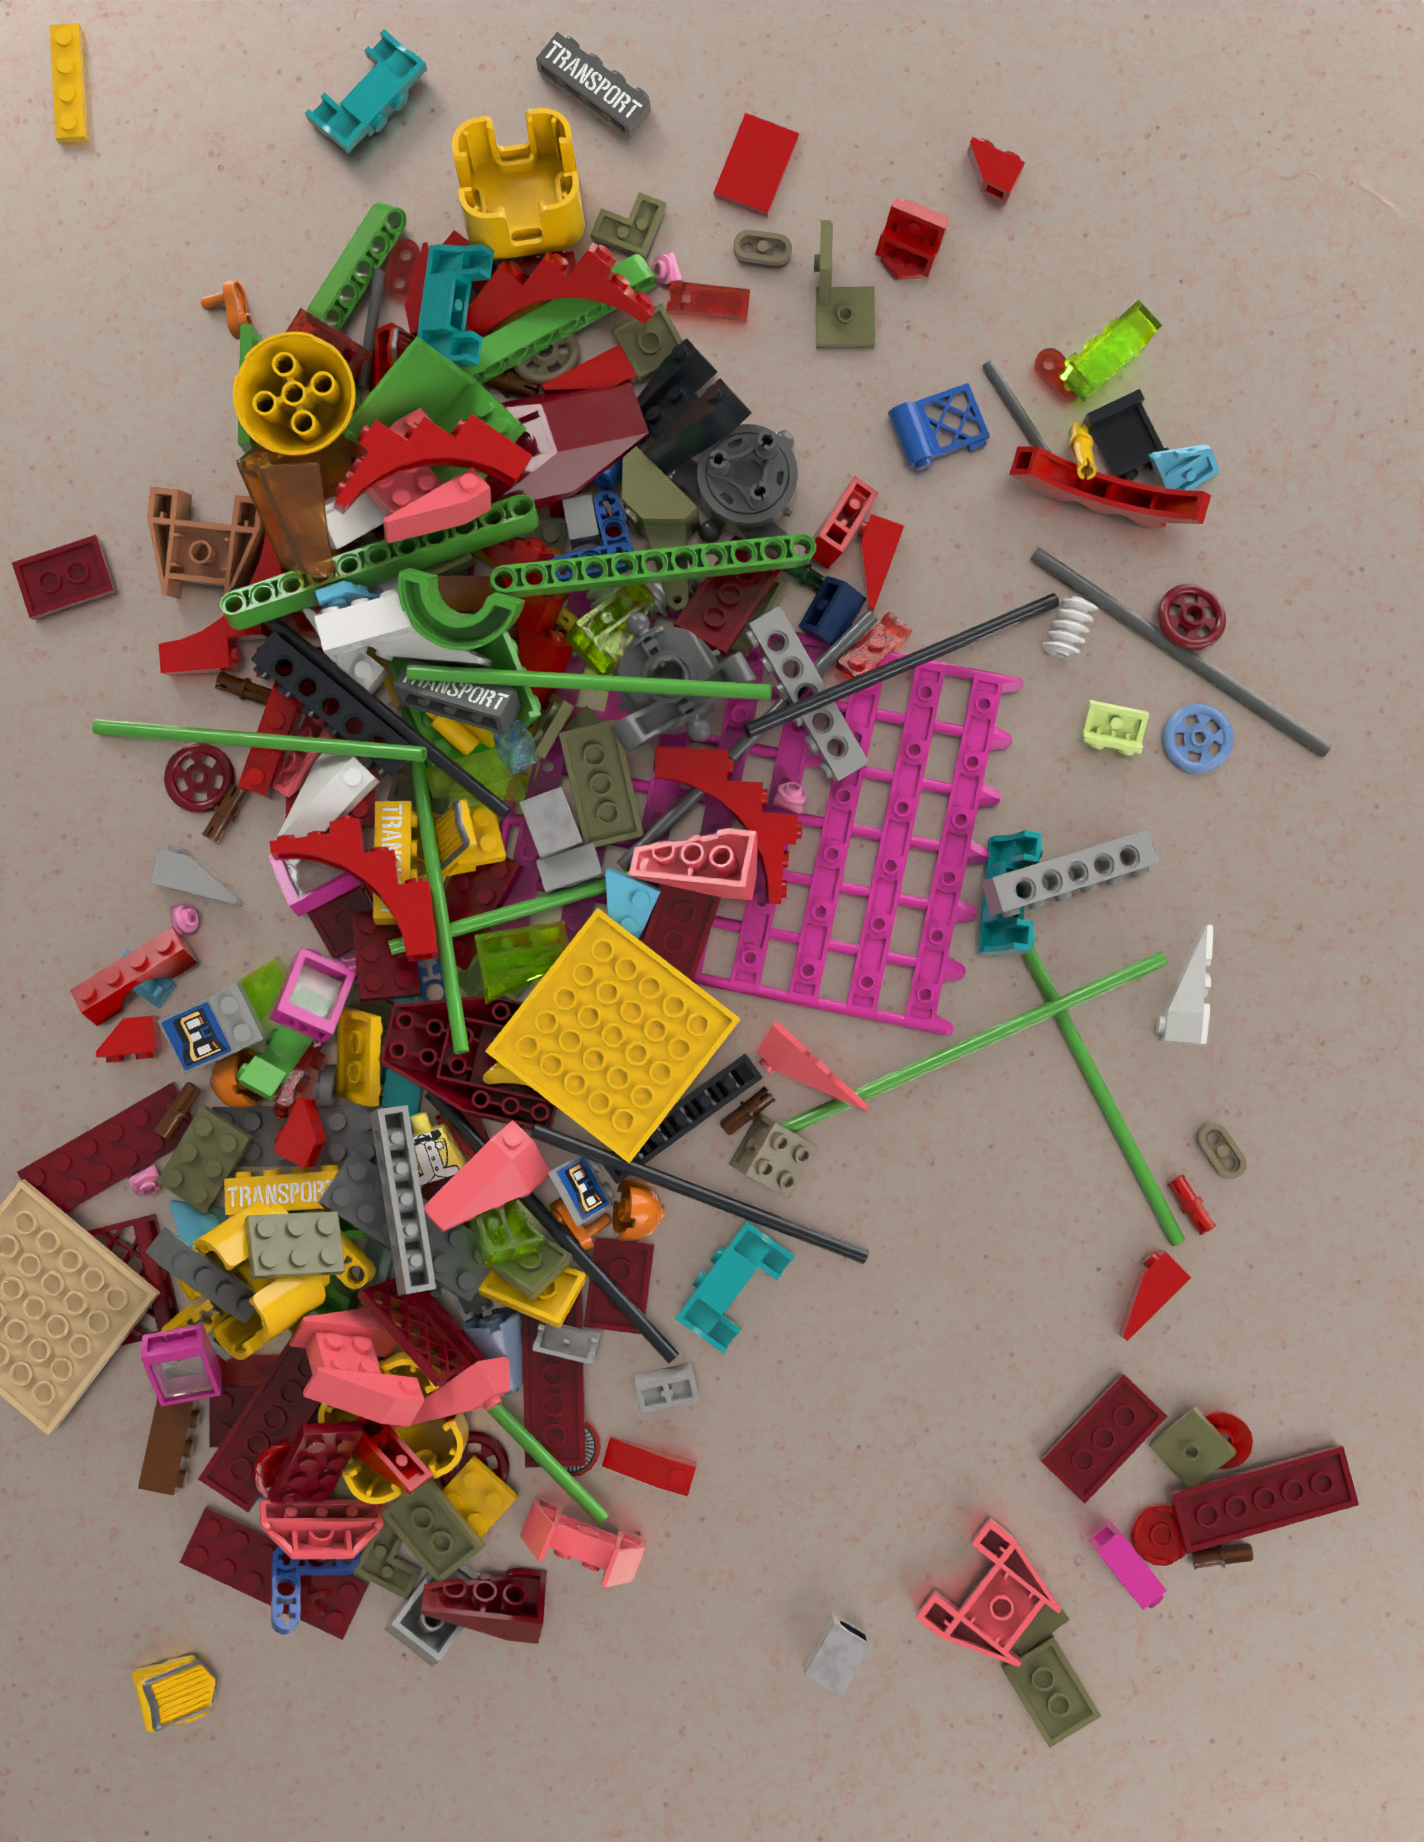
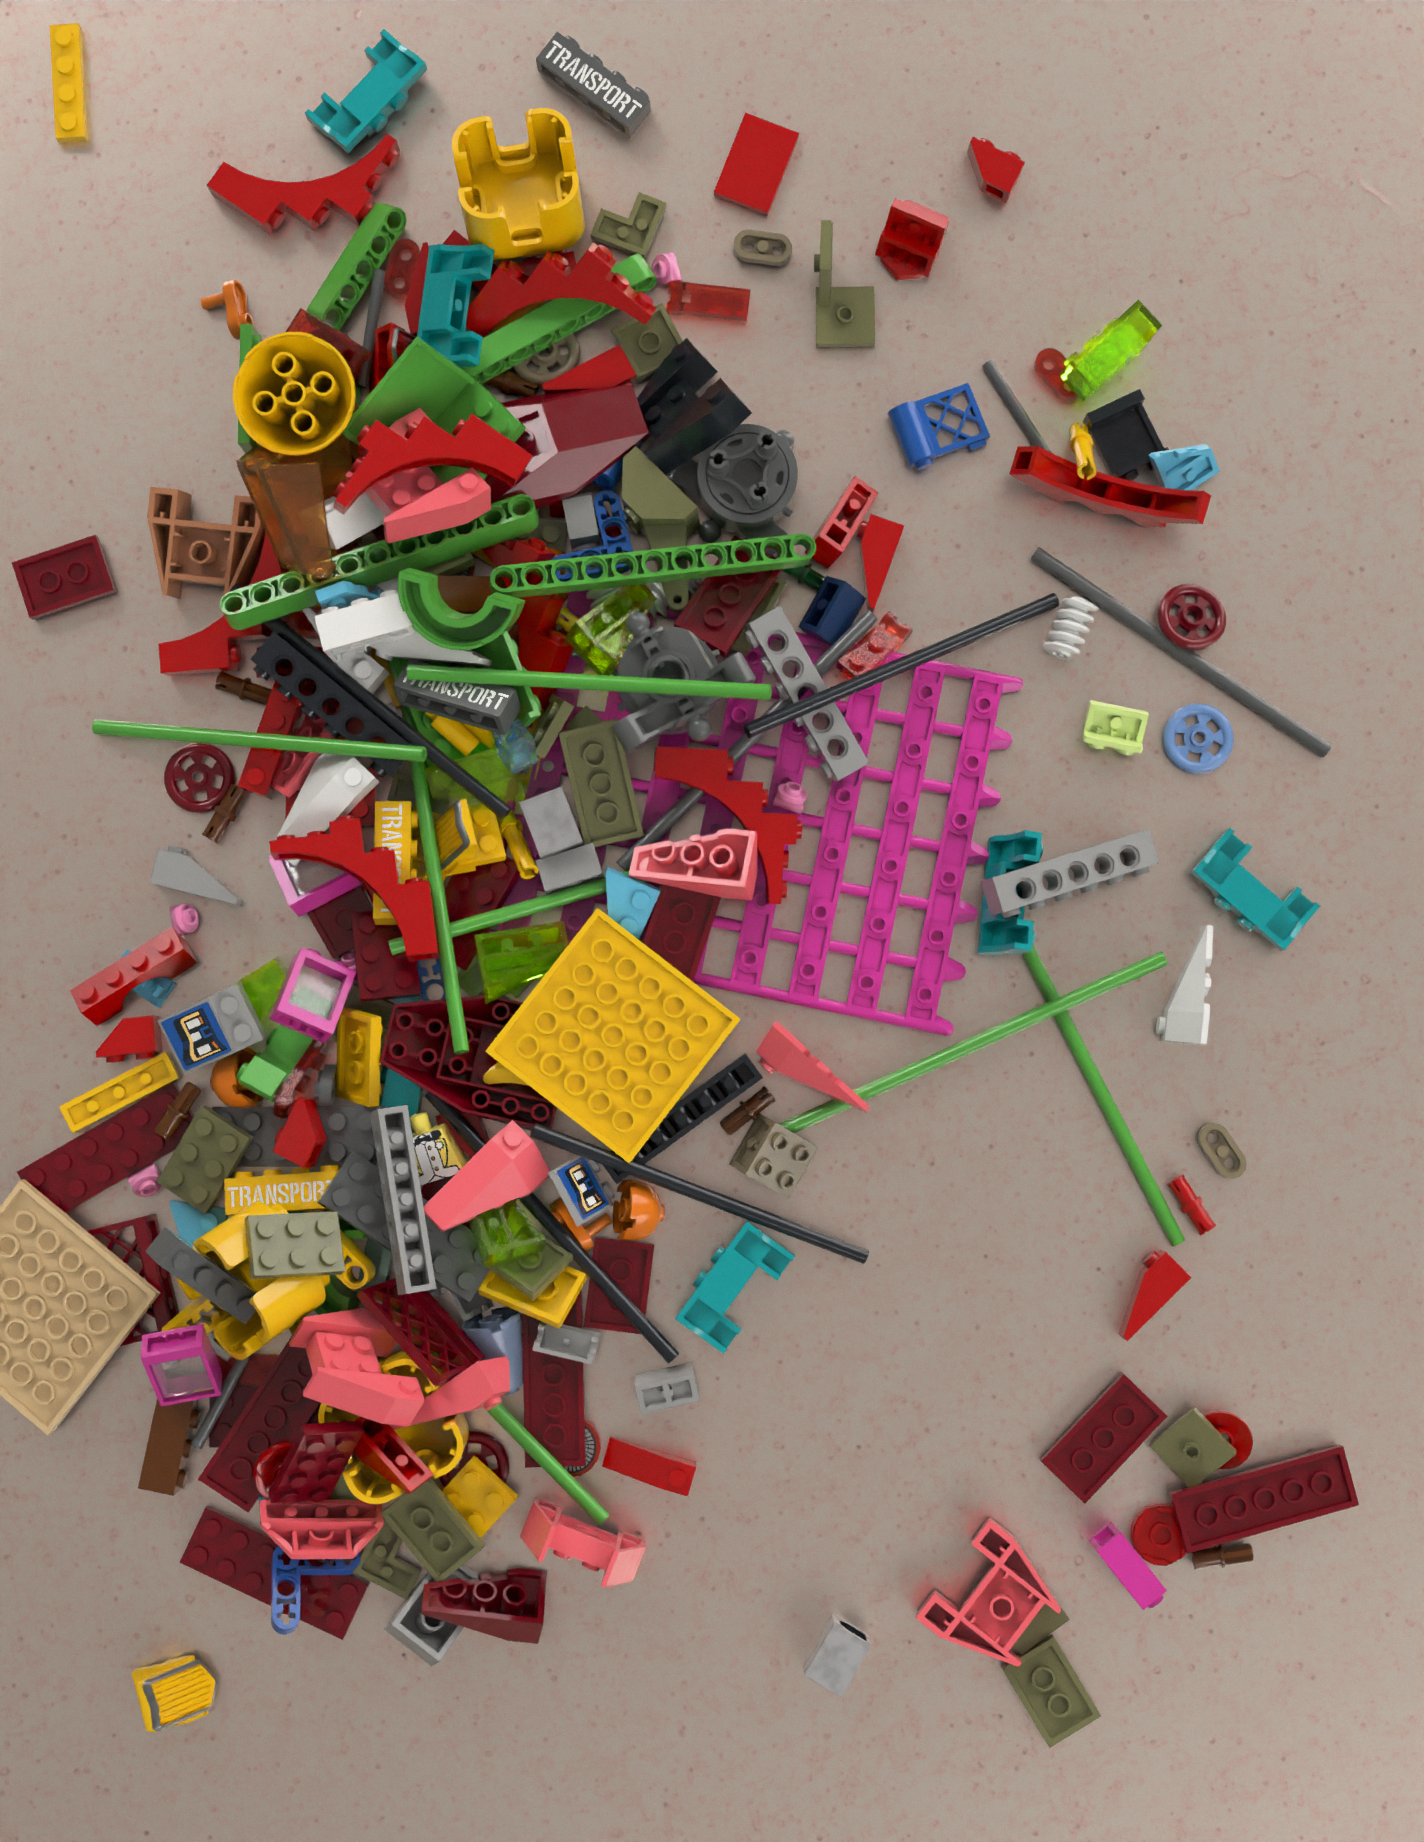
none -> yellow plate [59,1051,181,1133]
none -> dark grey bar [191,1354,252,1449]
none -> red arch [207,134,400,234]
none -> yellow pin [496,800,539,879]
none -> teal bracket [1190,828,1320,951]

